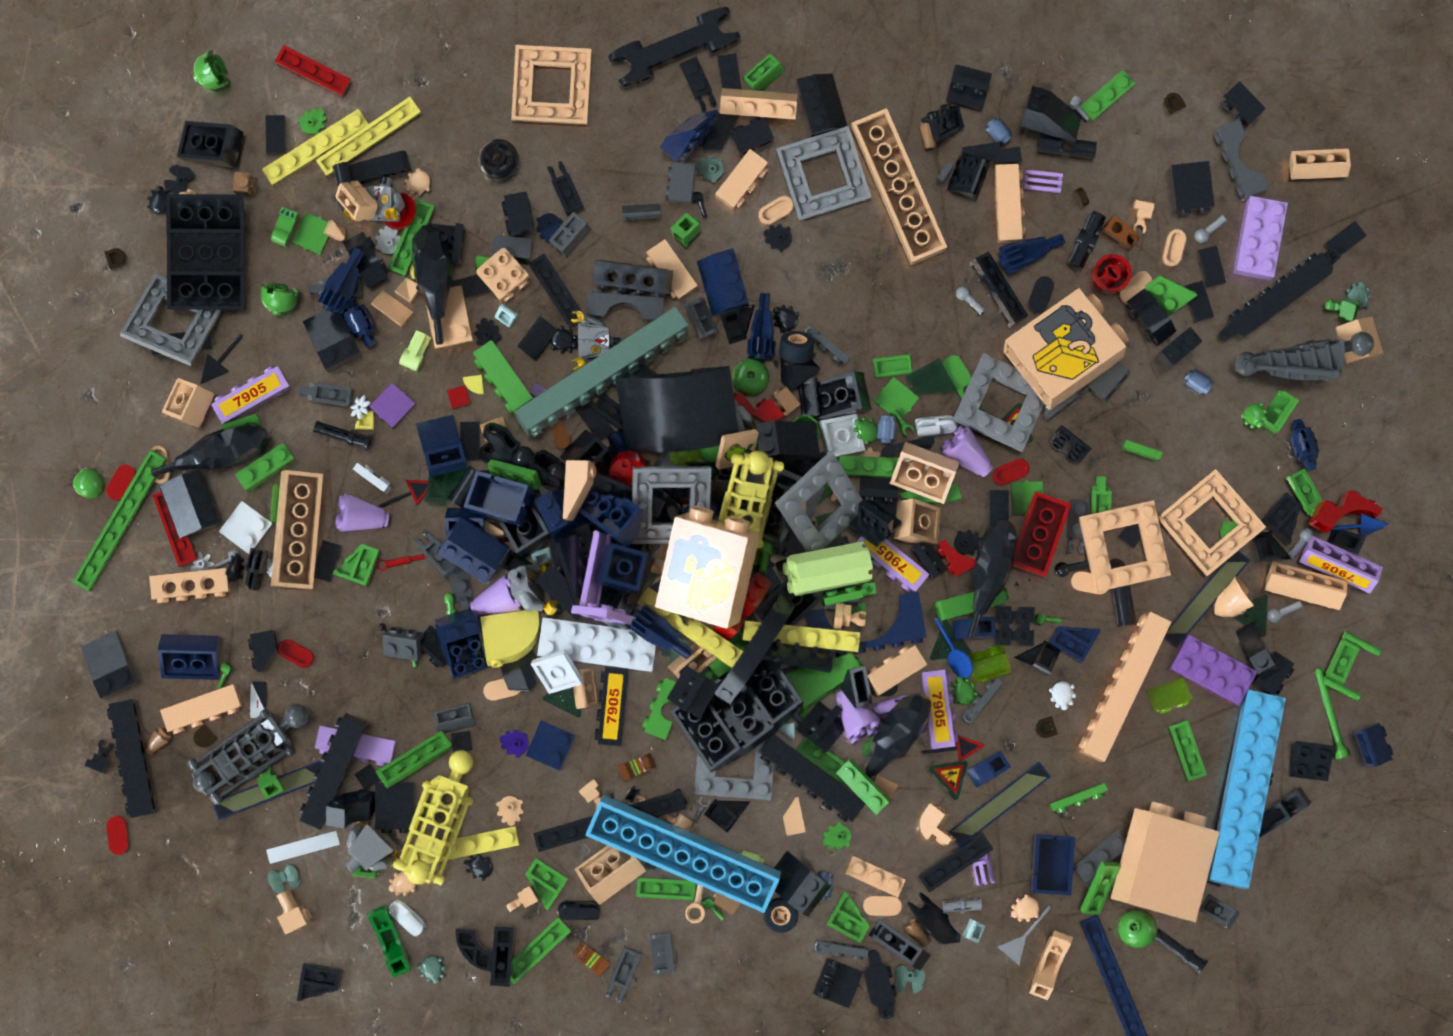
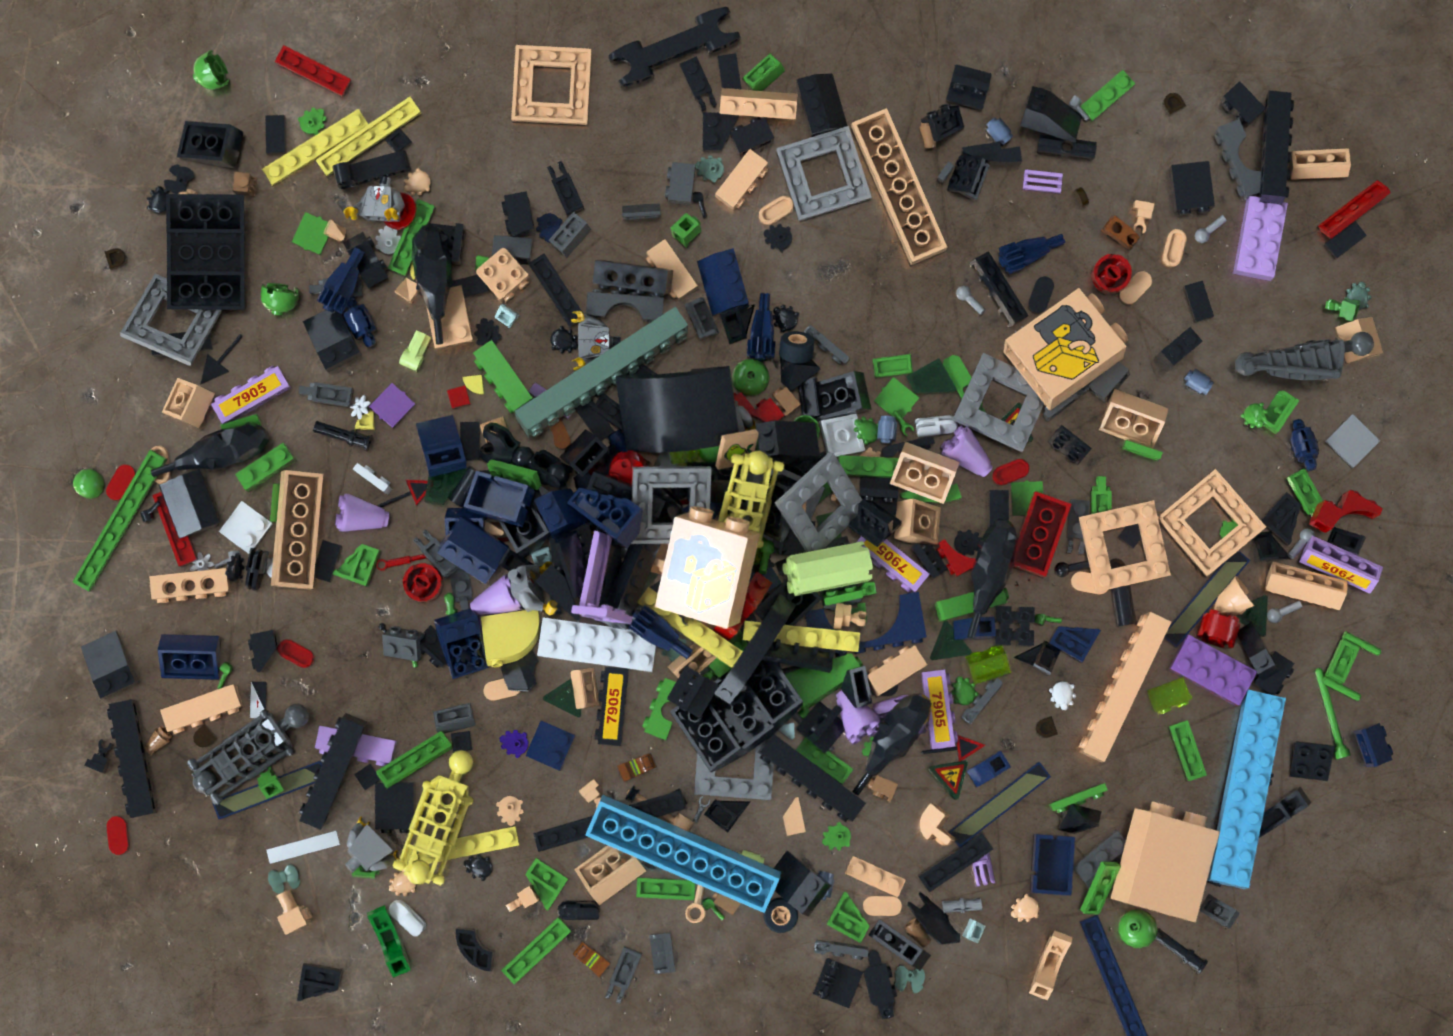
bright green leg [271,207,300,247] -> none
black brick [326,789,375,829] -> none
light nougat brick [335,180,378,221] -> none
light nougat slope [371,290,414,328] -> none
sand green piece [417,956,446,984] -> none
black wheel [478,139,519,180] -> none
black slope [490,927,515,987] -> none
black slope [517,316,557,360] -> none
white plate [531,650,583,694] -> none
light nougat slope [563,460,597,521] -> none
dark blue brick [597,543,648,594] -> none
dark blue slope [660,109,718,162] -> none
bright green plate [836,759,891,815] -> none
blue piece [935,618,973,678] -> none
light nougat brick [994,164,1026,243] -> none
light grey piece [998,905,1051,966] -> none
black piece [1068,210,1106,270] -> none
black brick [1126,288,1177,345] -> none
bright green wing [1145,274,1198,316] -> none
black tile [1197,246,1226,287] -> none
black hinge [1220,248,1341,340] -> none
blue piece [1331,514,1389,536] -> none
none -> black hand [140,501,161,522]
none -> black tile [385,128,412,152]
none -> red brick [403,563,443,602]
none -> black slope [1059,804,1102,834]
none -> light nougat slope [1099,389,1169,449]
none -> red brick [1197,609,1240,649]
none -> black brick [1259,90,1294,205]
none -> red plate [1318,180,1391,239]
none -> light grey tile [1325,414,1380,468]

